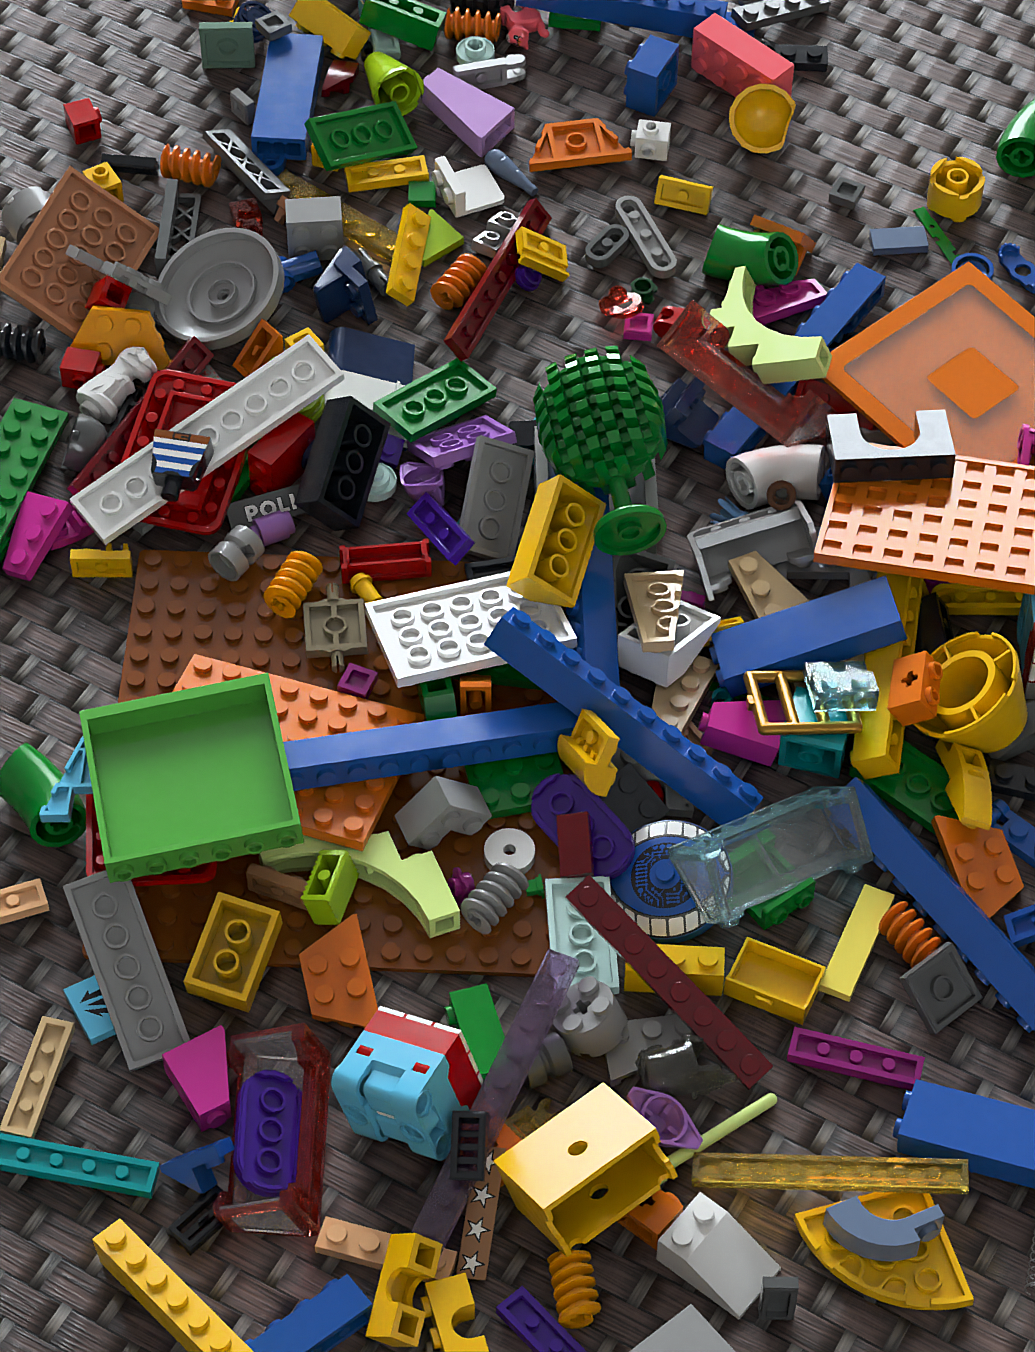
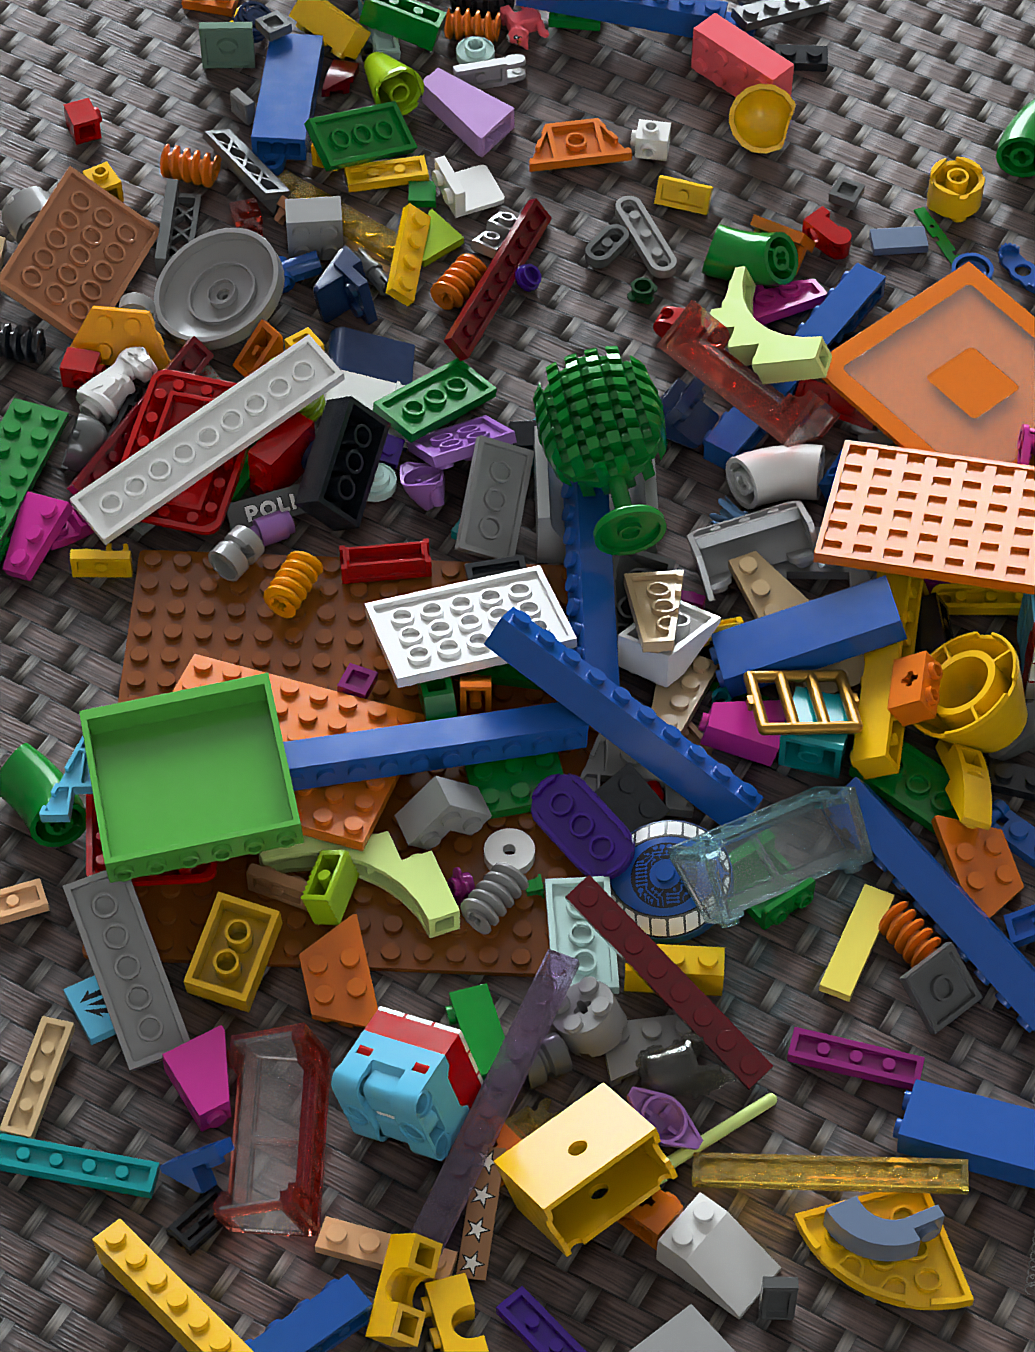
light grey wing [65,244,172,306] -> none
red brick [85,275,132,311] -> none
black tile [101,153,160,176] -> none
torso [151,429,214,502] -> none
dark purple tile [233,1070,305,1197] -> none
dark tan plate [303,583,368,673] -> none
yellow pin [350,573,383,604] -> none
dark purple plate [406,492,475,565] -> none
black slope [449,1111,490,1182] -> none
sand blue piece [484,149,538,196] -> none
yellow slope [506,474,606,608] -> none
yellow plate [515,226,569,282] -> none
light orange piece [547,1250,601,1329] -> none
dark red tile [556,811,594,878] -> none
yellow brick [557,709,620,797] -> none
clear red piece [599,285,644,319] -> none
dark pink tile [623,312,654,341] -> none
blue brick [624,35,679,117] -> none
yellow container [723,937,826,1025] -> none
reddish brown cone [766,480,796,510] -> none
clear light blue plate [802,661,879,712] -> none
arch [825,410,956,483] -> none
none -> red leg [802,206,852,260]

